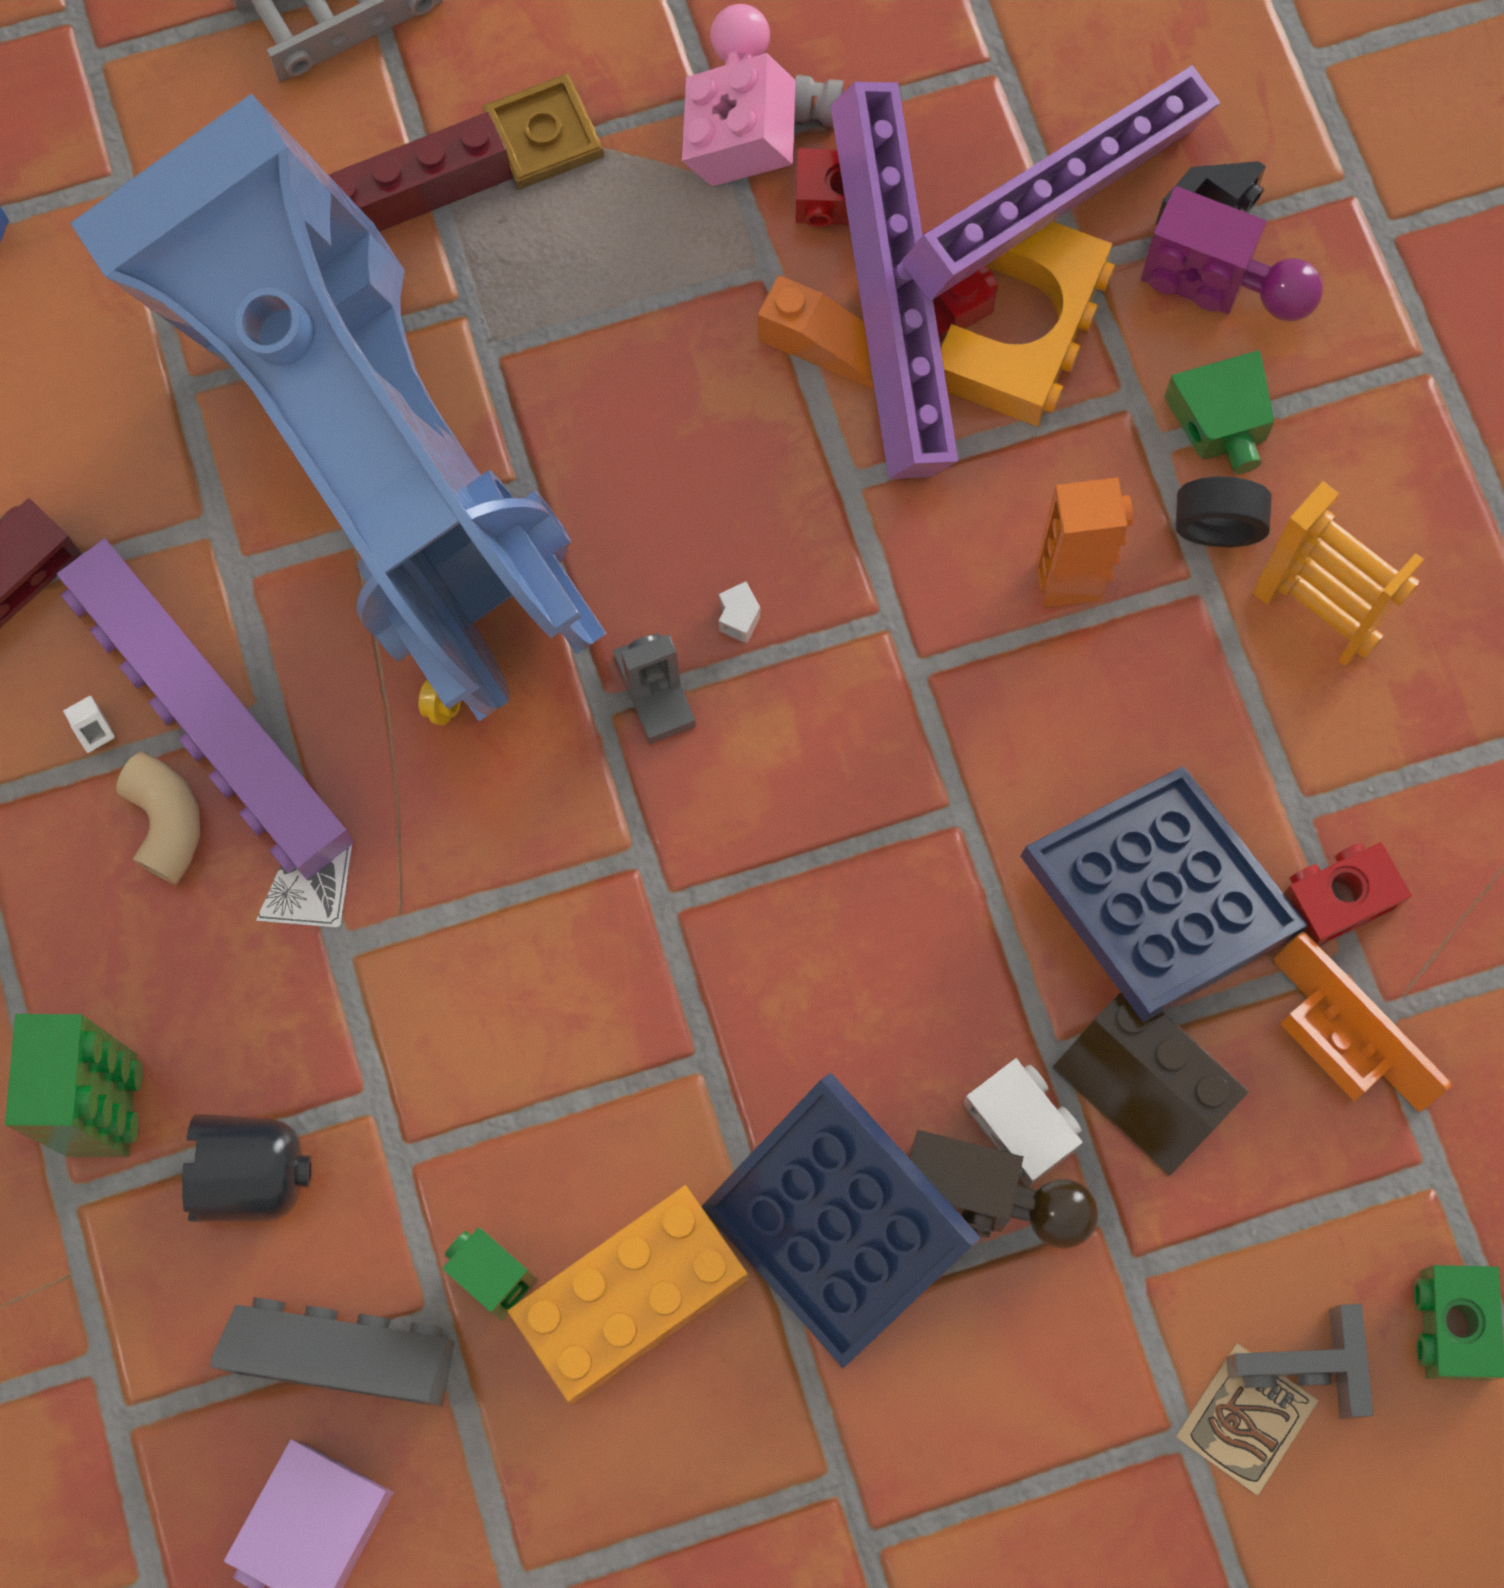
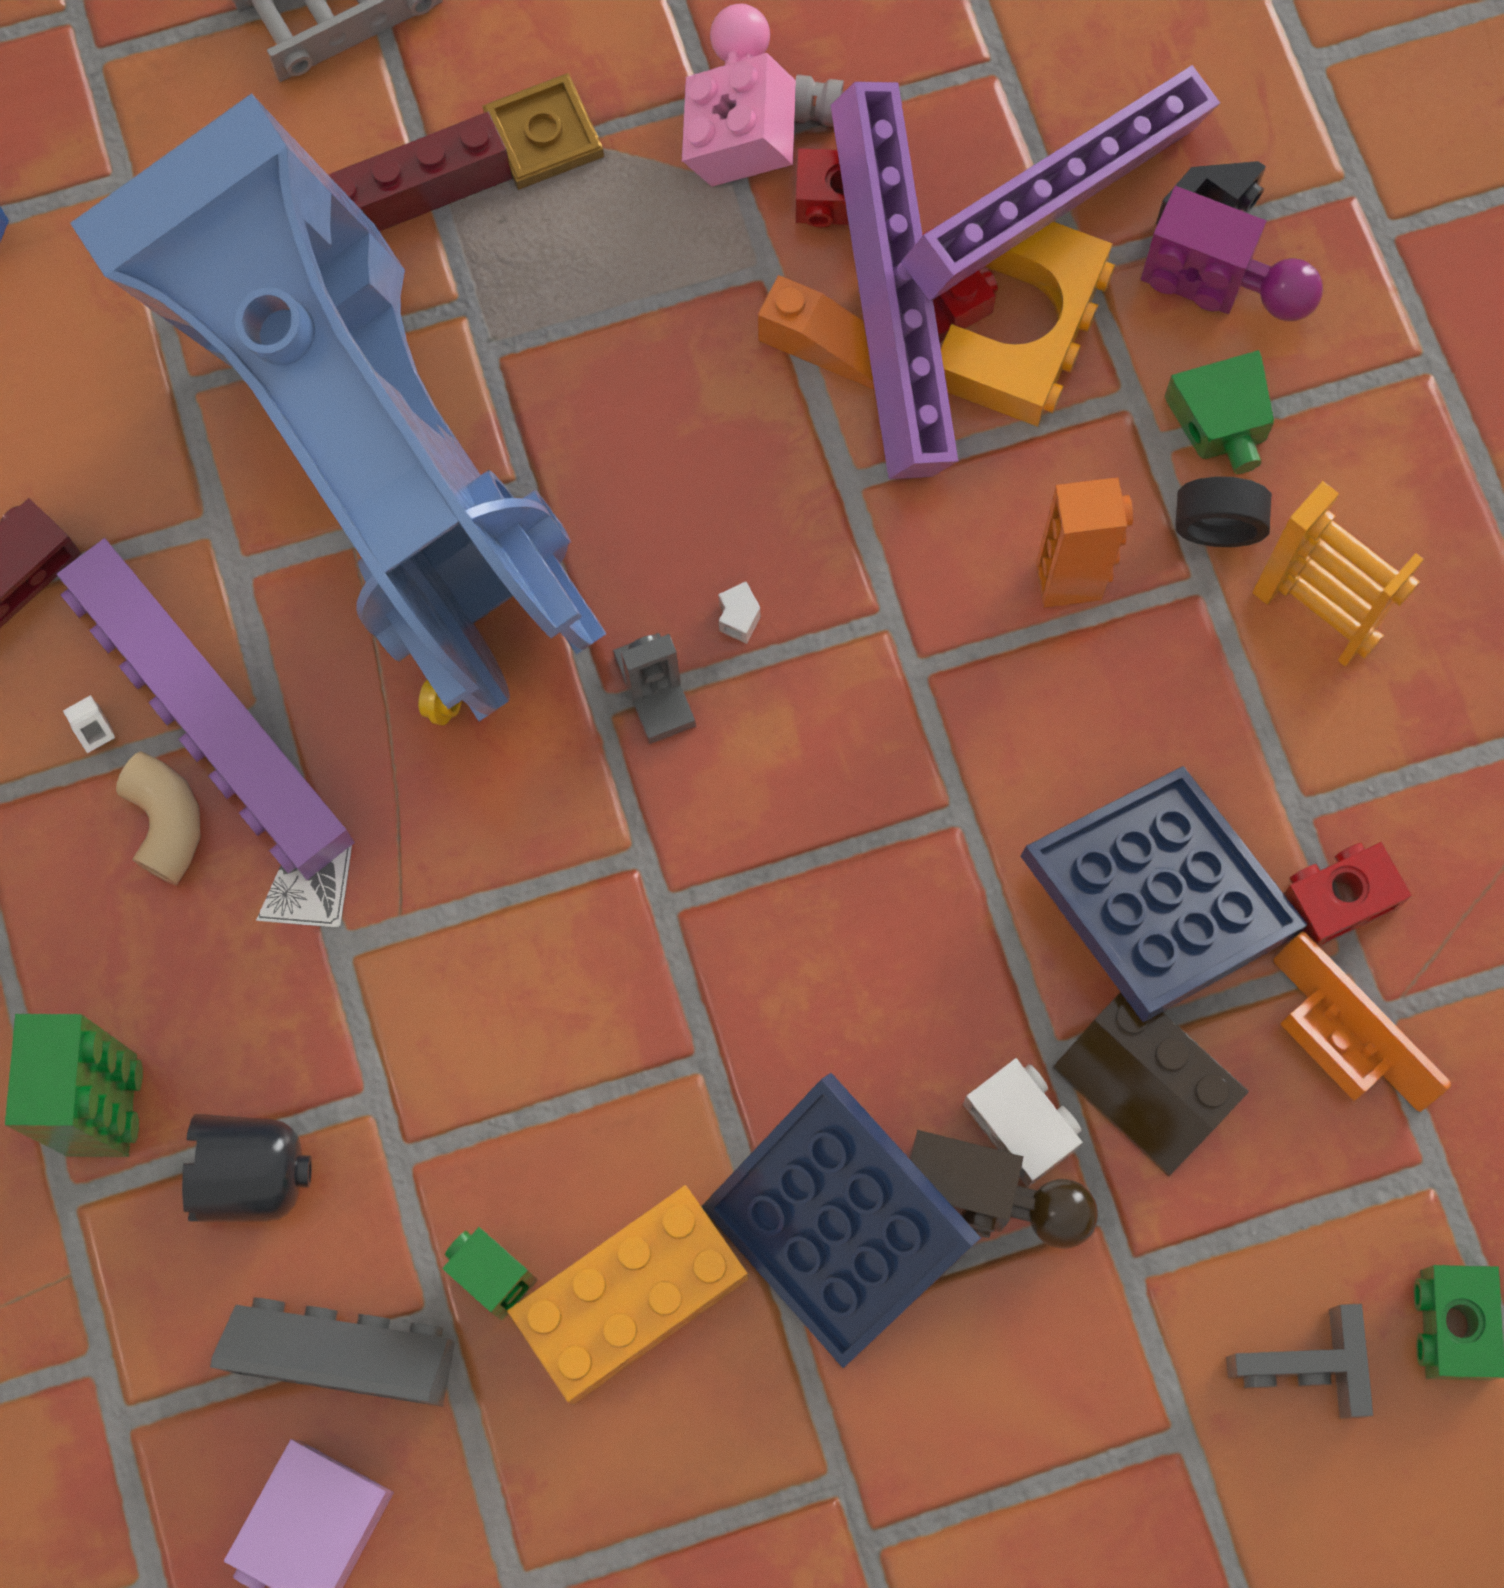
sticker [1176,1343,1319,1496] -> none

